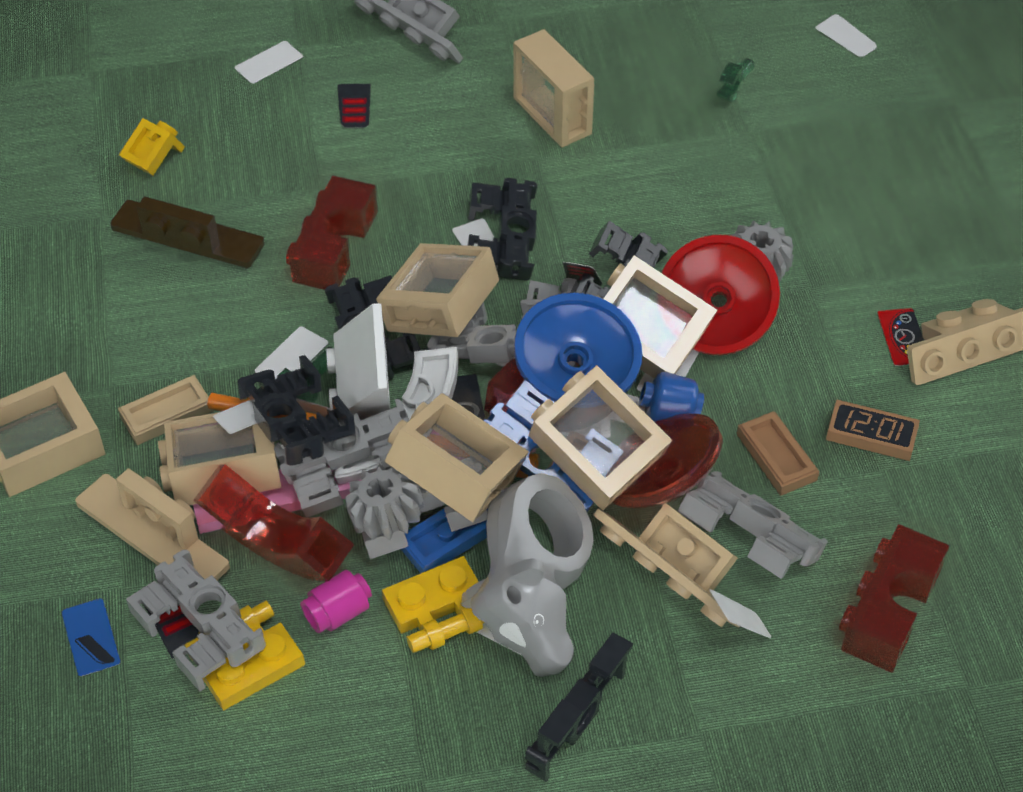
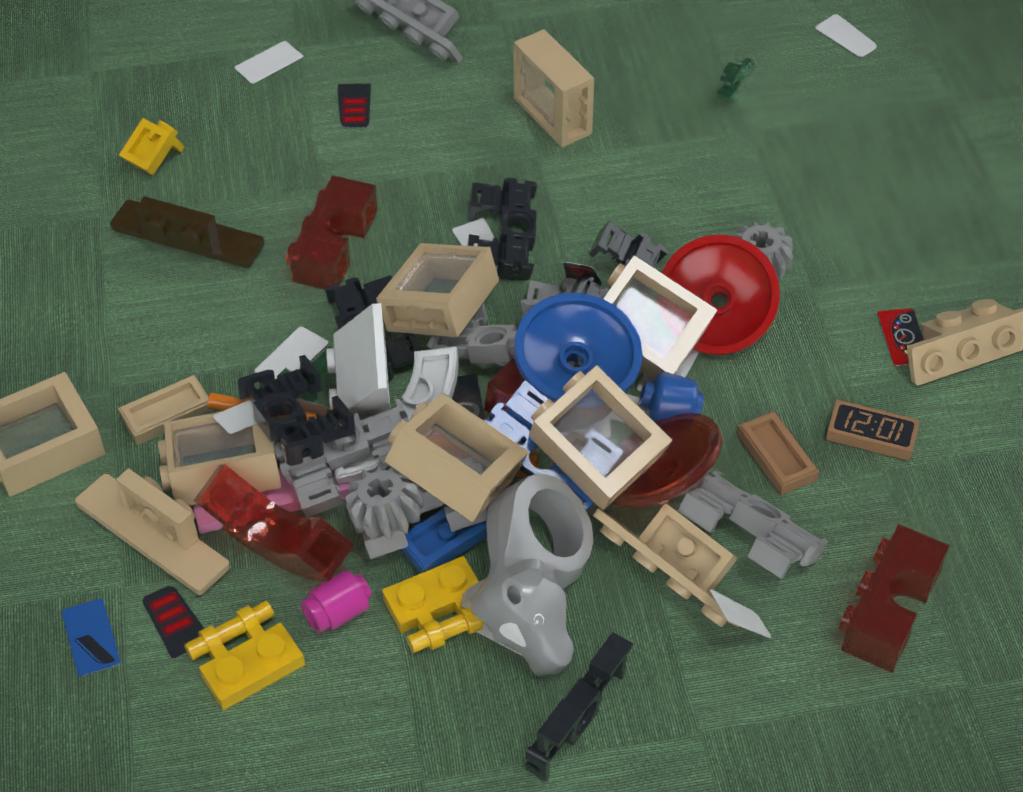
light grey piece [126,550,266,691] -> none

